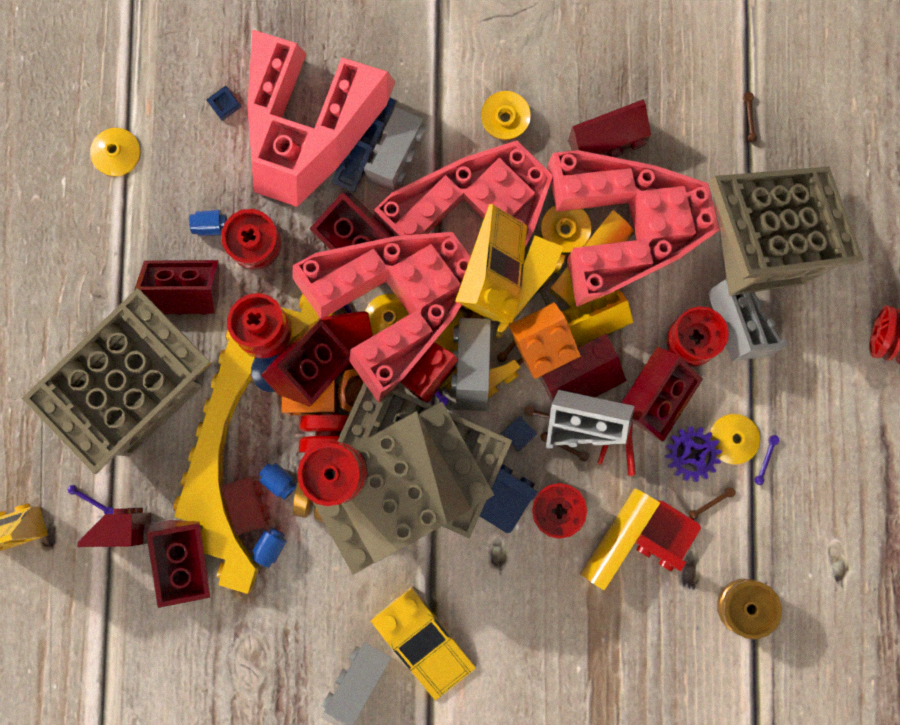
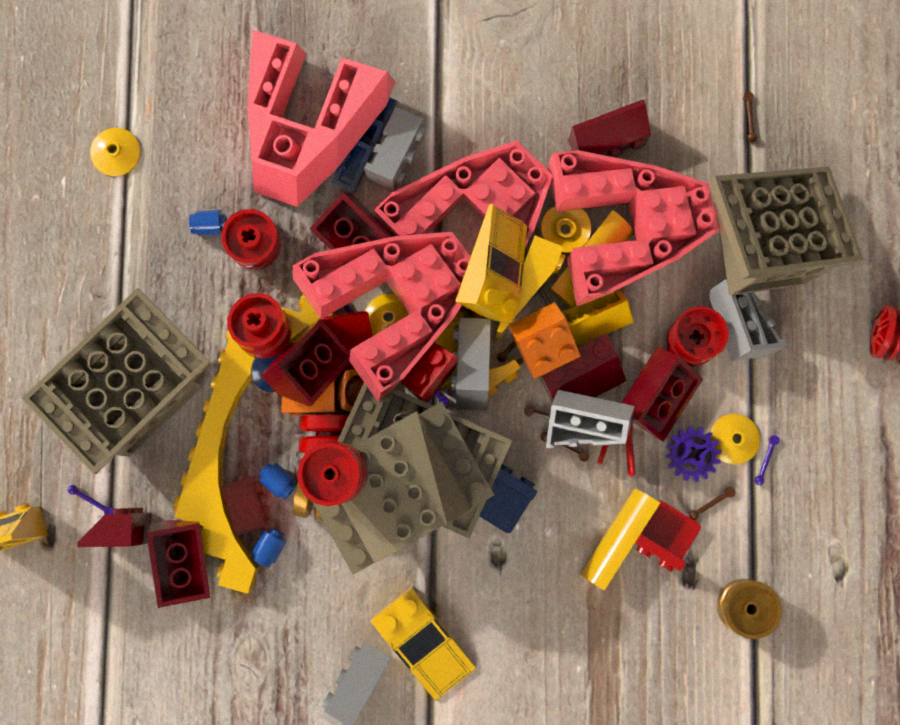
dark red slope [134,260,219,315] -> none
dark blue tile [206,86,242,121] -> none
yellow dish [481,91,530,140] -> none
dark blue tile [501,416,537,452] -> none
red wheel [532,483,587,539] -> none

